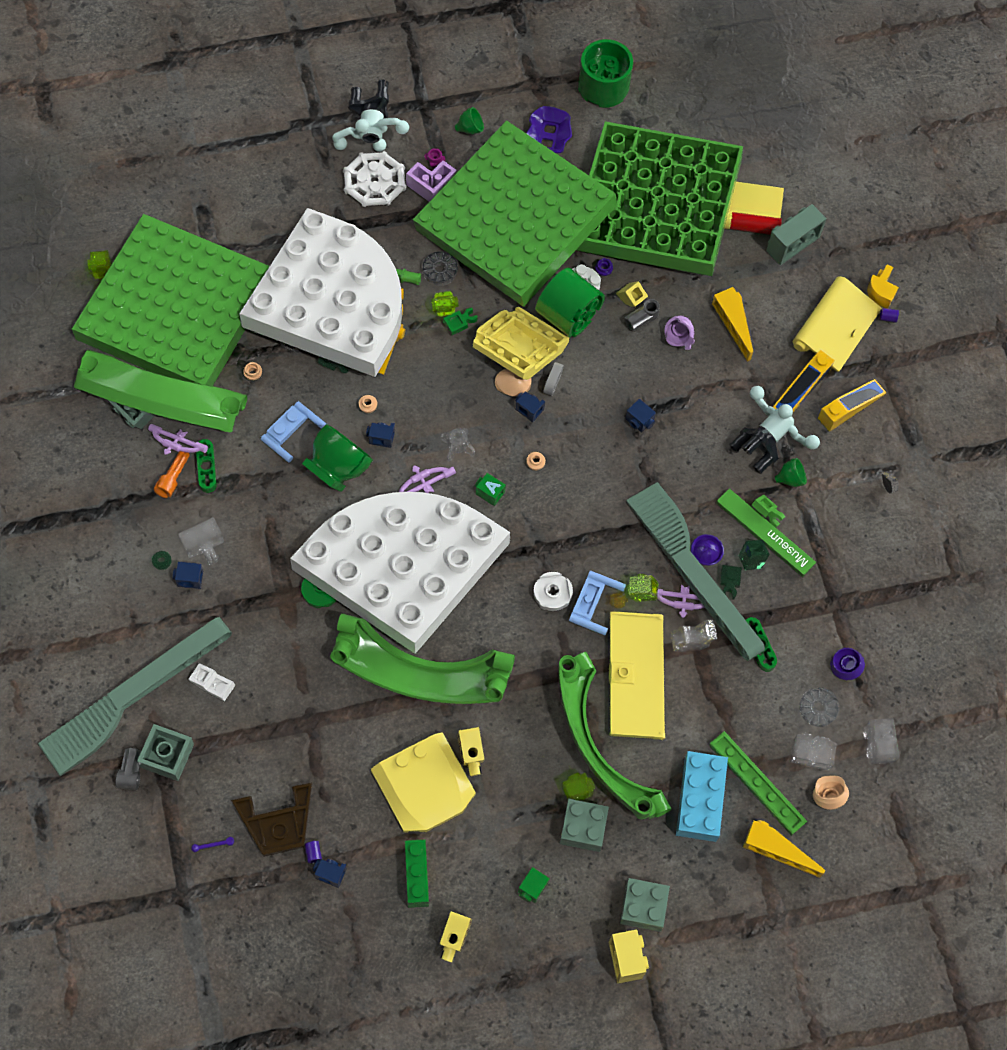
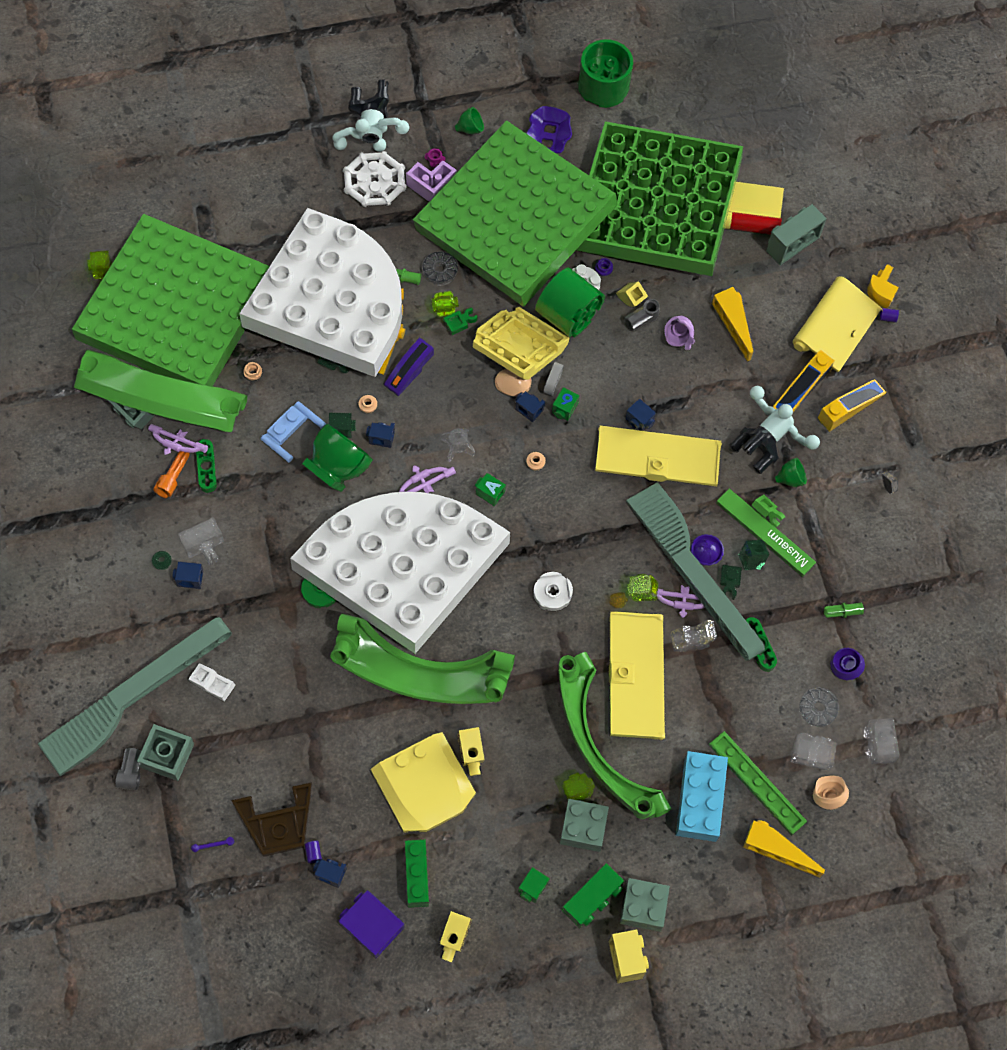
light blue plate [569,571,626,635] -> none
none -> clear green brick [329,413,356,438]
none -> dark purple brick [339,890,405,959]
none -> dark purple slope [384,337,434,396]
none -> green brick [552,387,580,421]
none -> green brick [562,863,624,929]
none -> light yellow door [595,426,722,487]
none -> bright green axle [824,602,864,618]

